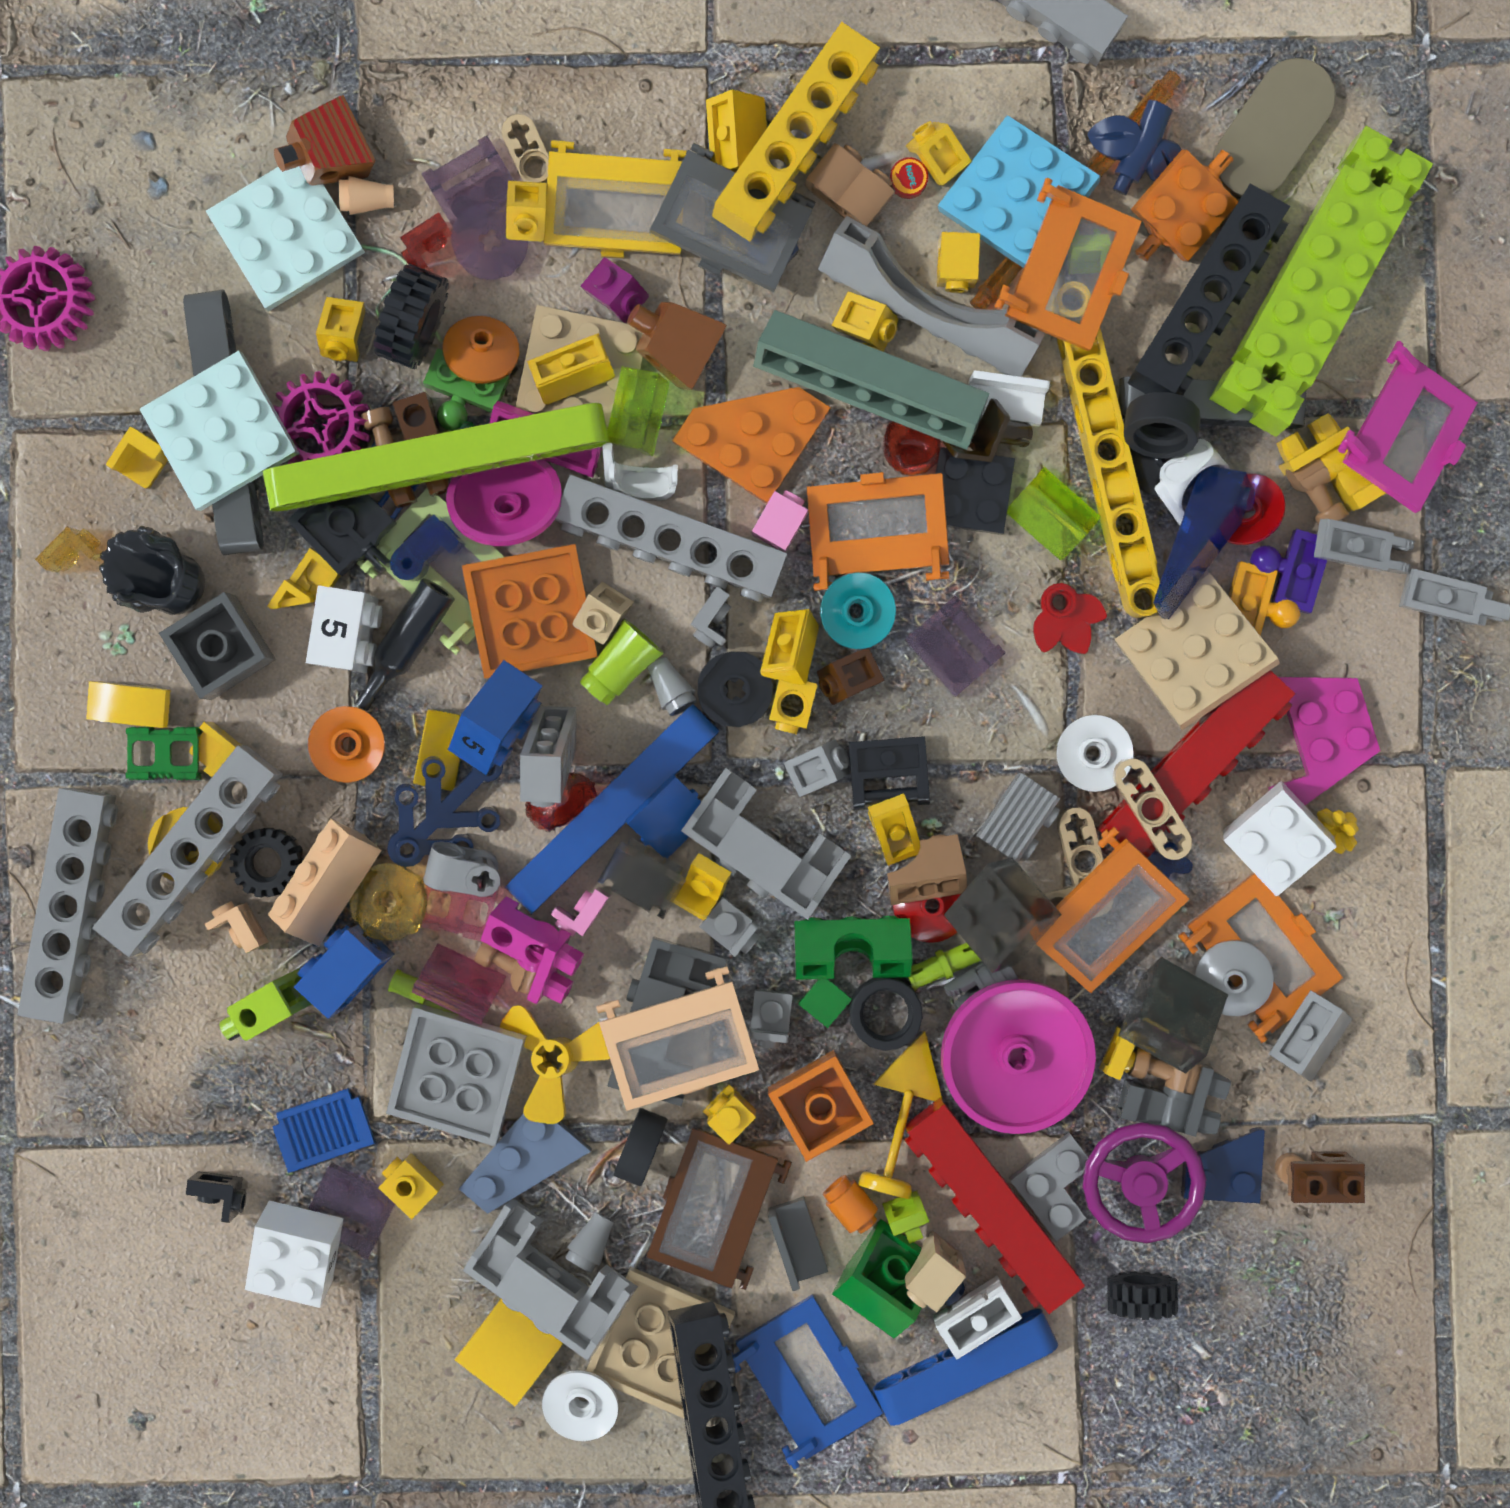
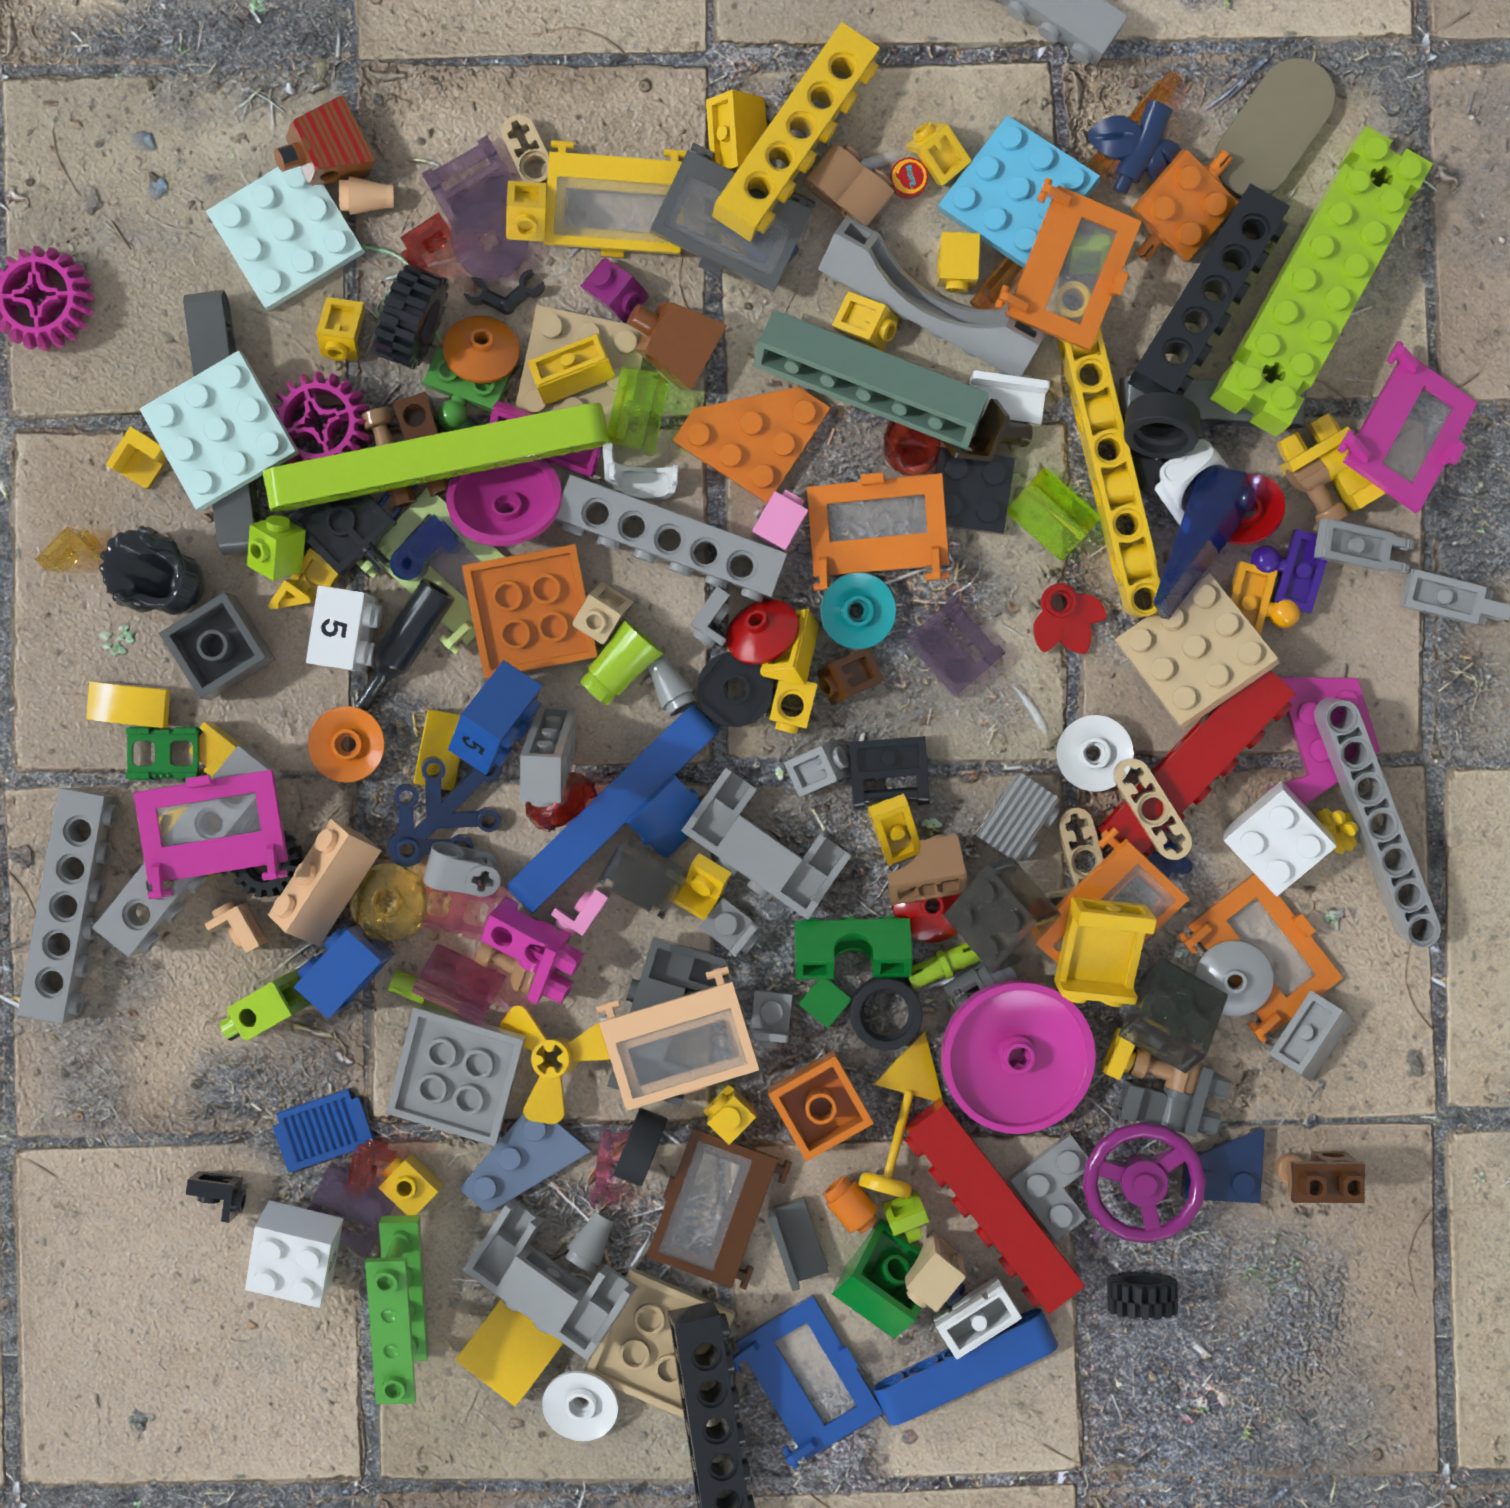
none -> dark pink piece [133,770,288,900]
none -> lime brick [247,515,306,581]
none -> clear red bracket [344,1139,397,1197]
none -> bright green fence [365,1215,429,1405]
none -> black arm [463,269,545,315]
none -> clear pink piece [589,1128,631,1209]
none -> red dish [726,599,799,665]
none -> yellow panel [1054,896,1157,1007]
none -> light grey beam [1314,697,1441,948]

